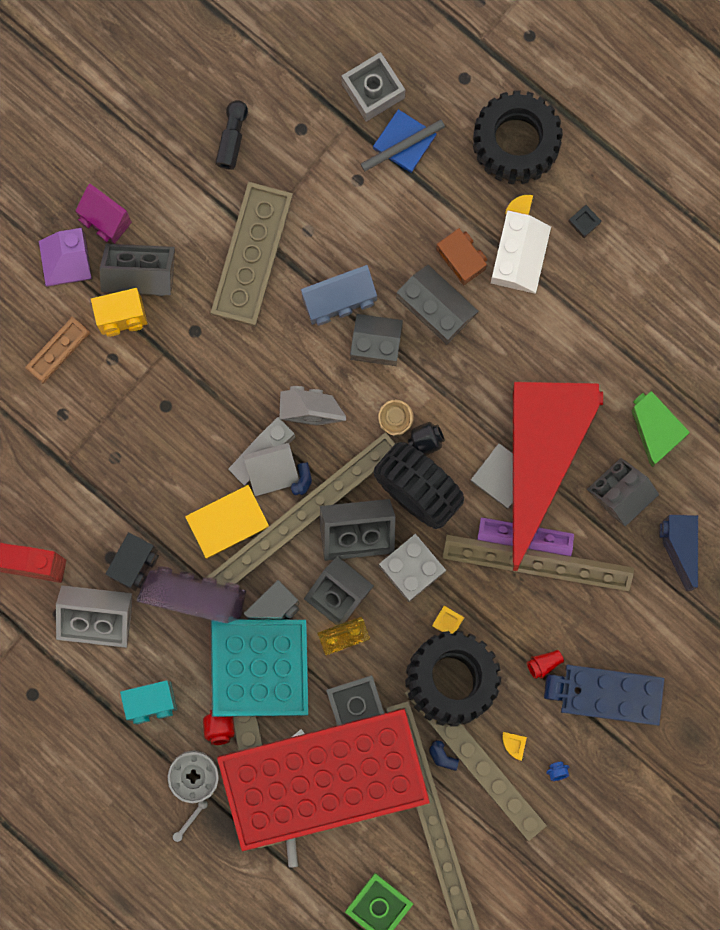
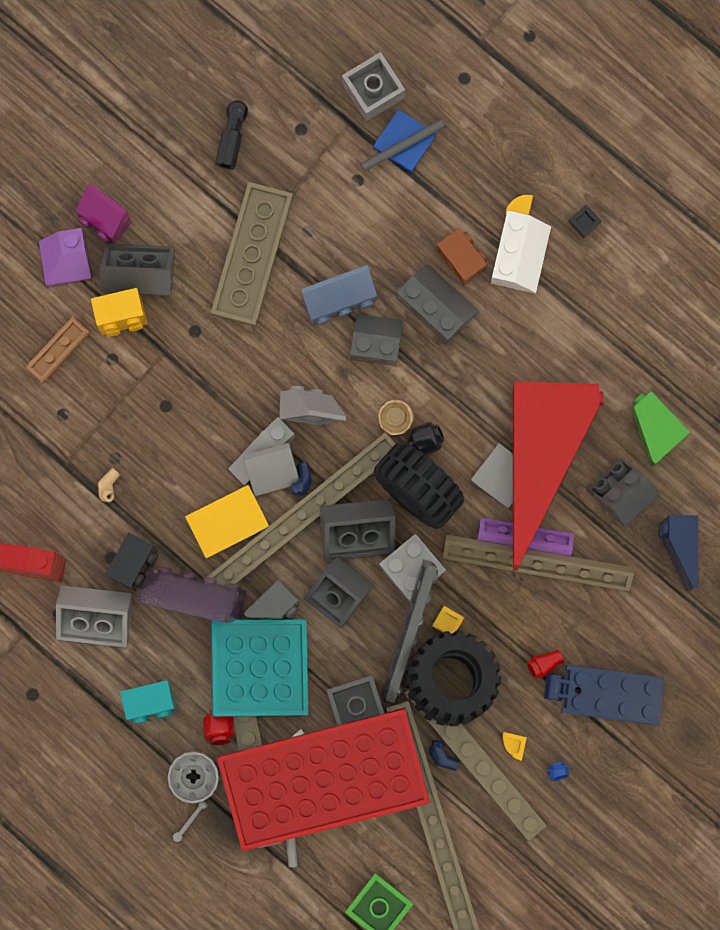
clear yellow plate [317,616,370,655] -> none
black tyre [473,90,563,184] -> none
none -> tan arm [98,468,121,503]
none -> dark grey plate [381,559,438,703]

